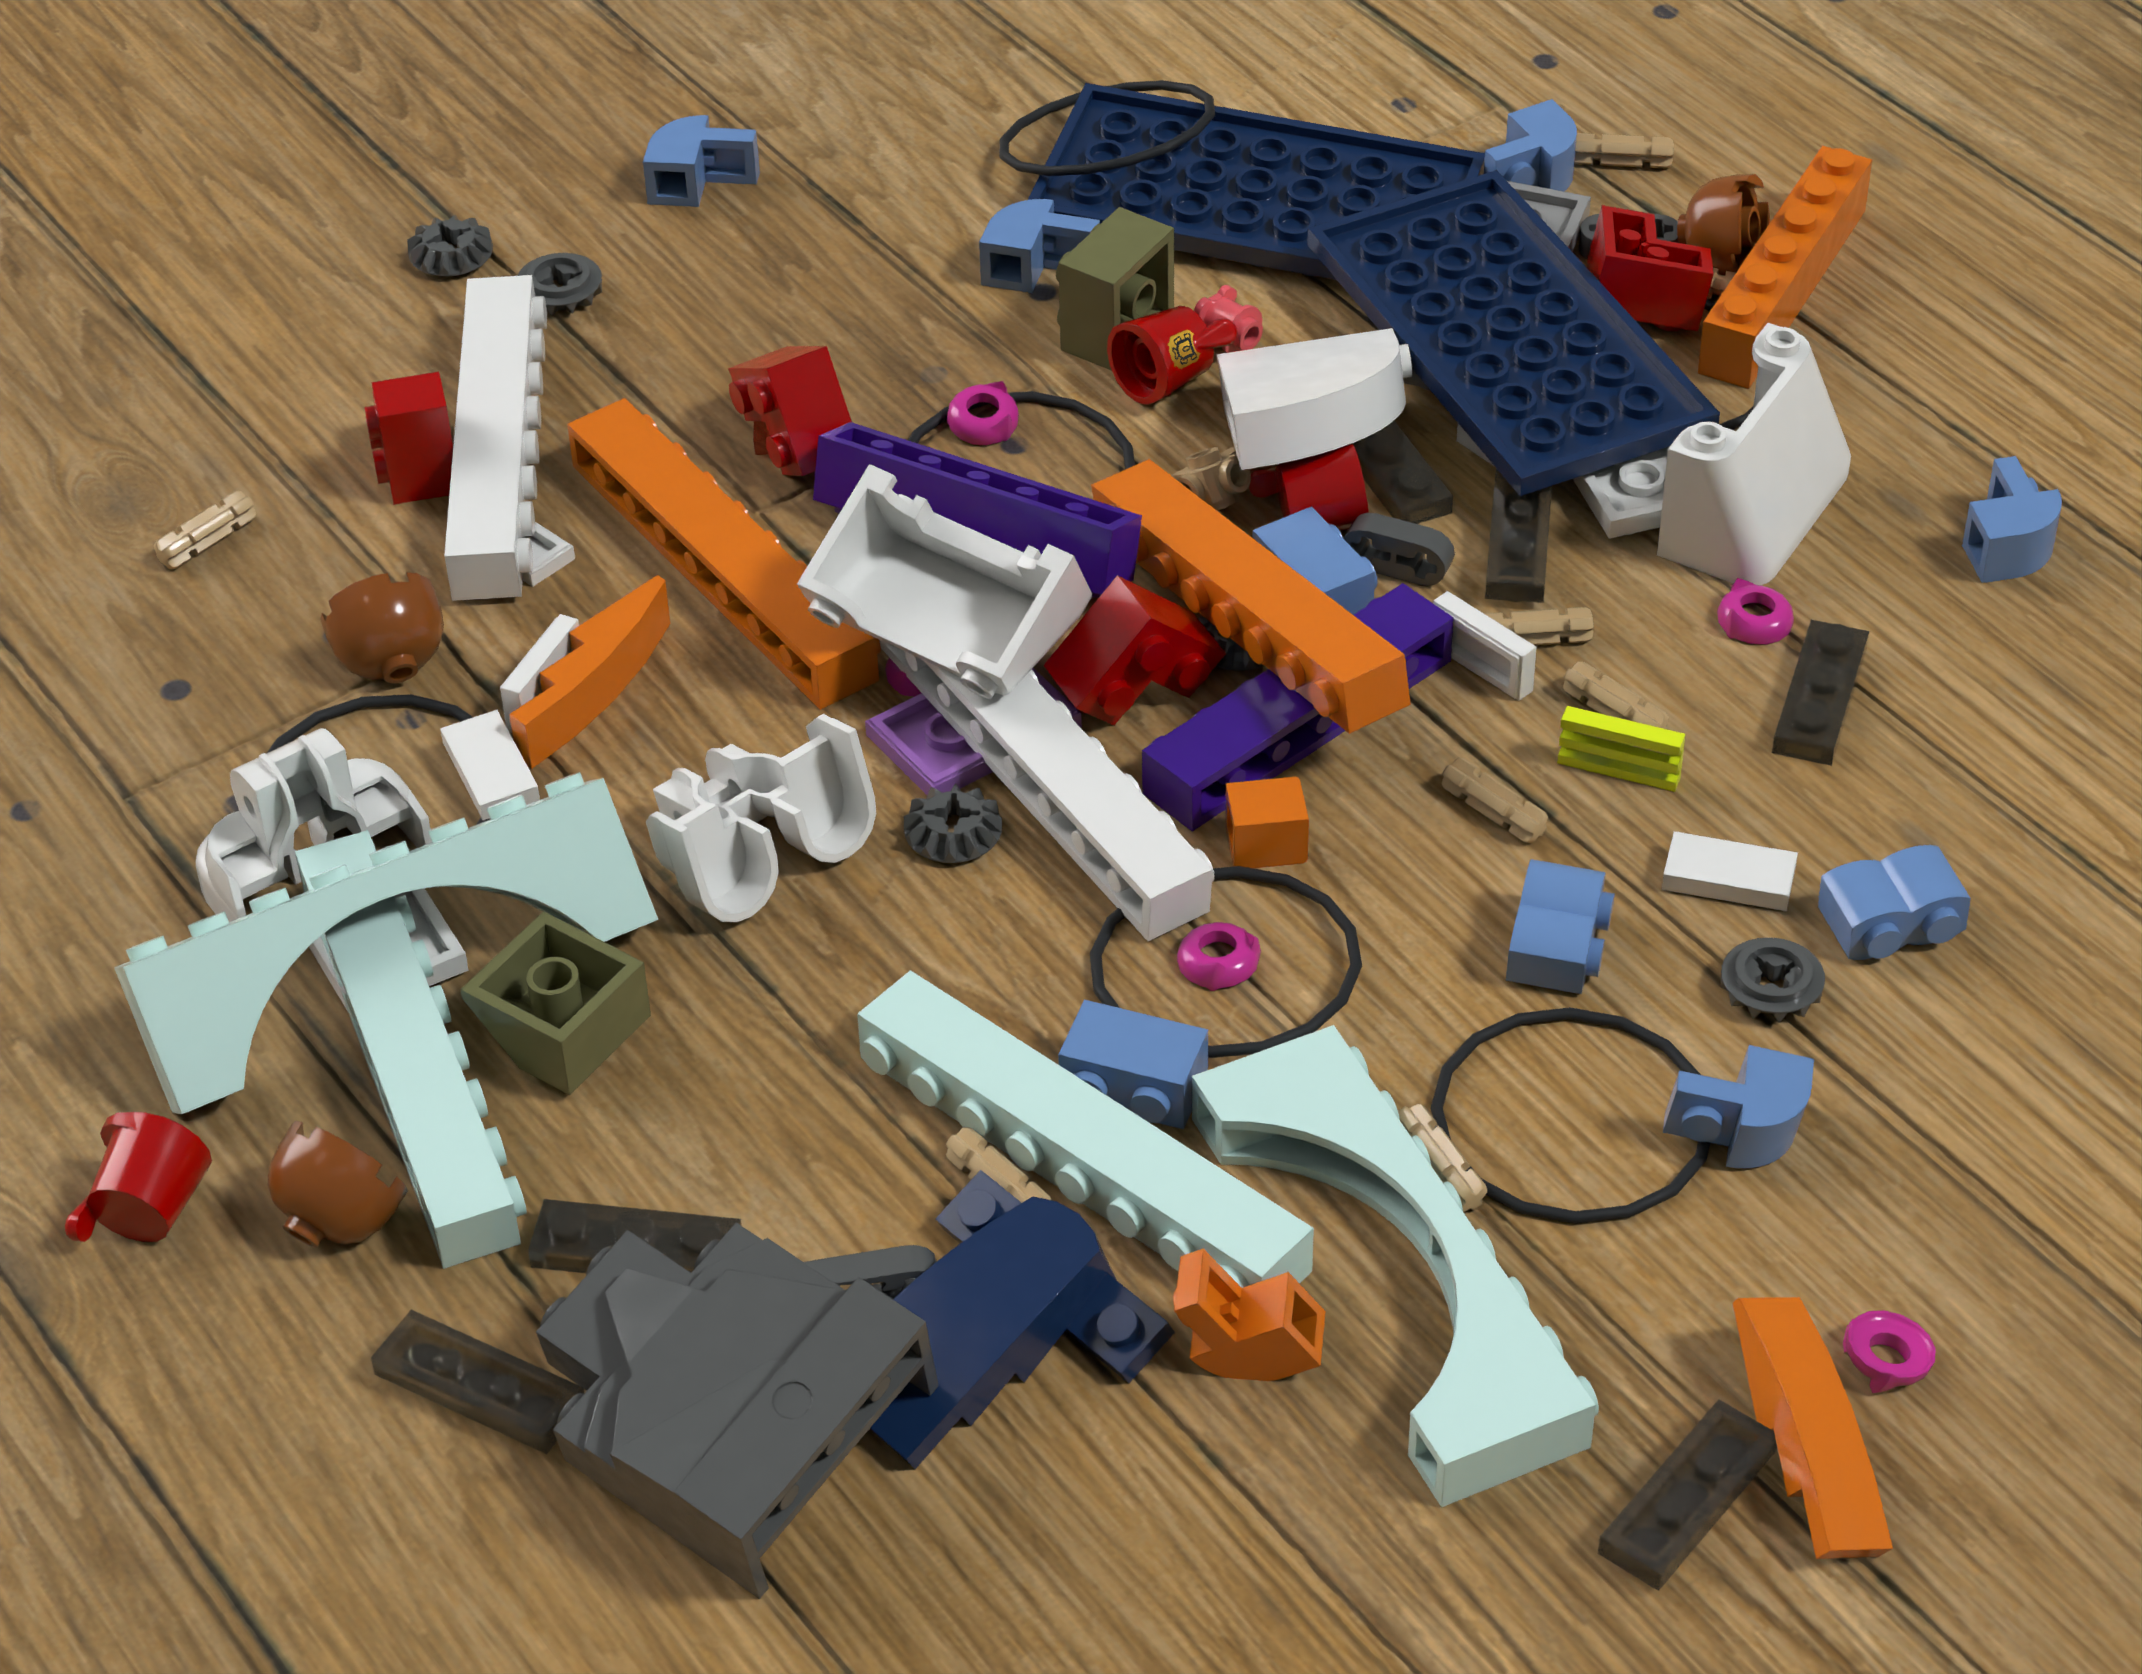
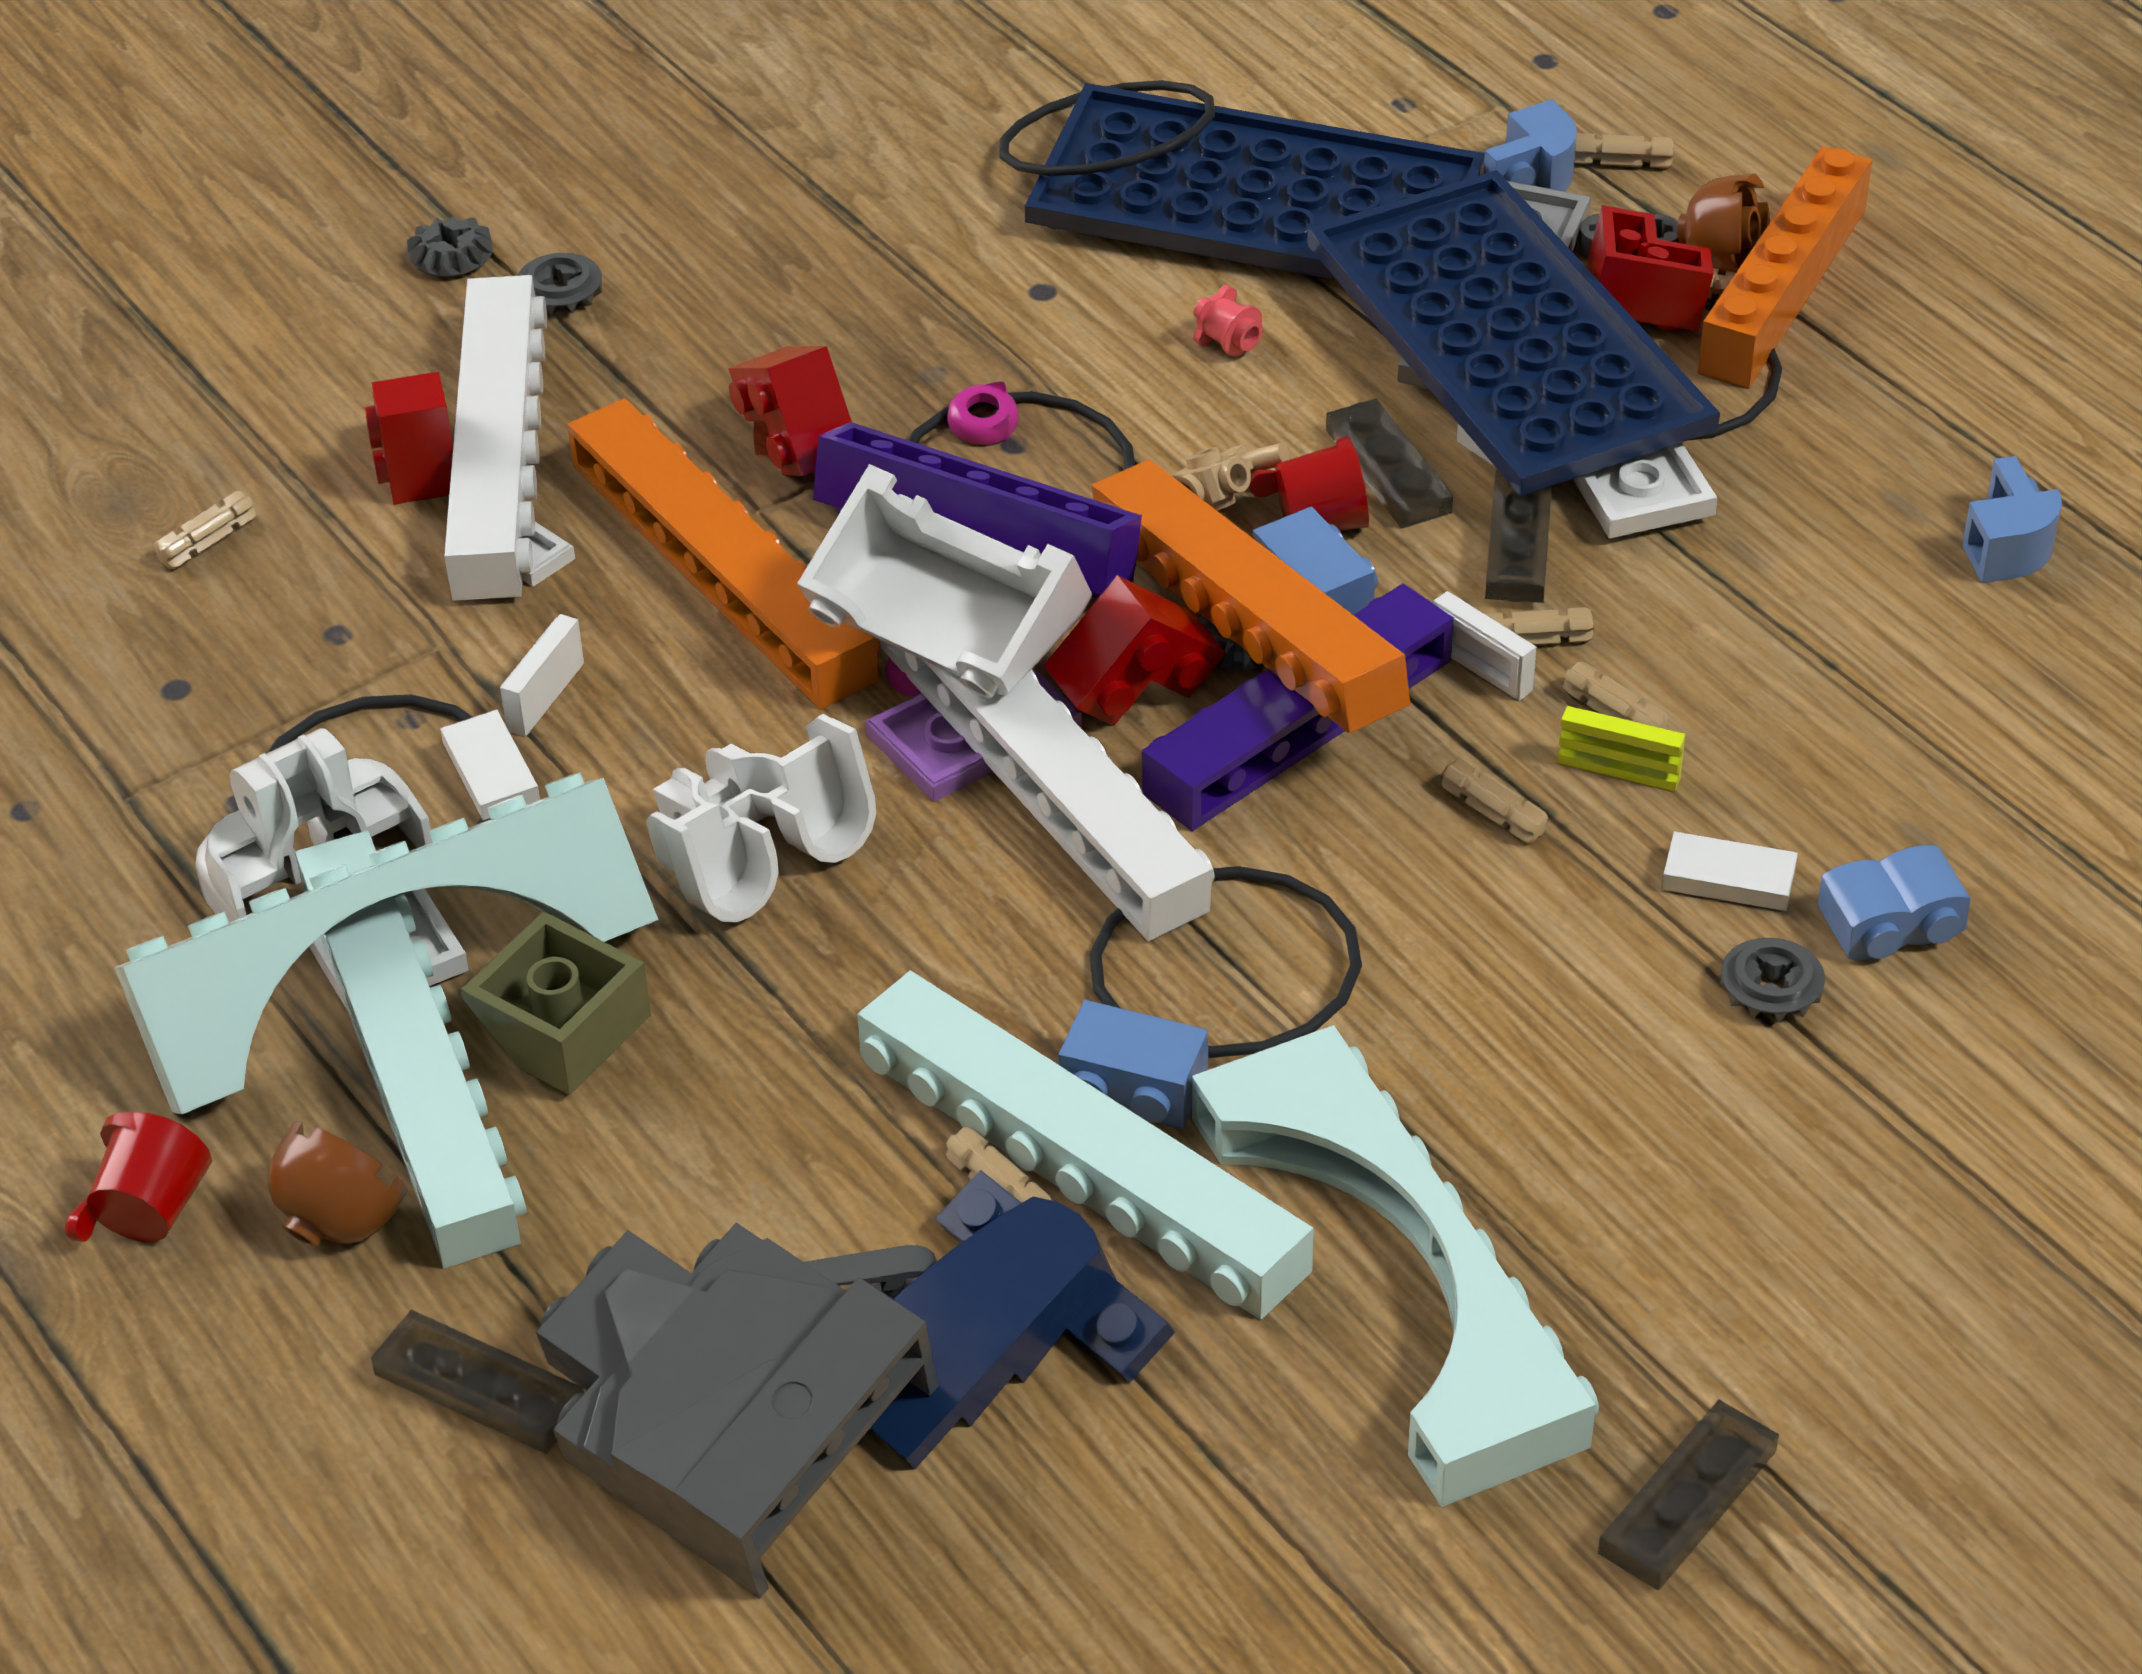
dark orange cylinder [320,572,444,683] -> none
orange slope [509,575,671,769] -> none
clear smoke plate [528,1199,742,1273] -> none
medium blue brick [643,115,760,207] -> none
dark grey gear [903,783,1002,863] -> none
medium blue brick [979,199,1100,293] -> none
olive slope [1056,207,1174,371] -> none
red hat [1107,306,1237,405] -> none
orange brick [1173,1248,1326,1381] -> none
dark pink piece [1177,922,1261,991] -> none
white brick [1217,328,1412,470] -> none
orange panel [1225,777,1309,868] -> none
dark grey beam [1343,513,1455,586] -> none
tan axle [1398,1104,1487,1212] -> none
black piece [1430,1007,1710,1224] -> none
medium blue brick [1506,859,1615,994] -> none
white windscreen [1657,323,1851,585] -> none
medium blue brick [1663,1045,1814,1168] -> none
dark pink piece [1717,578,1794,644] -> none
orange slope [1732,1297,1893,1559] -> none
clear smoke plate [1772,619,1870,766] -> none
dark pink piece [1843,1310,1936,1393] -> none

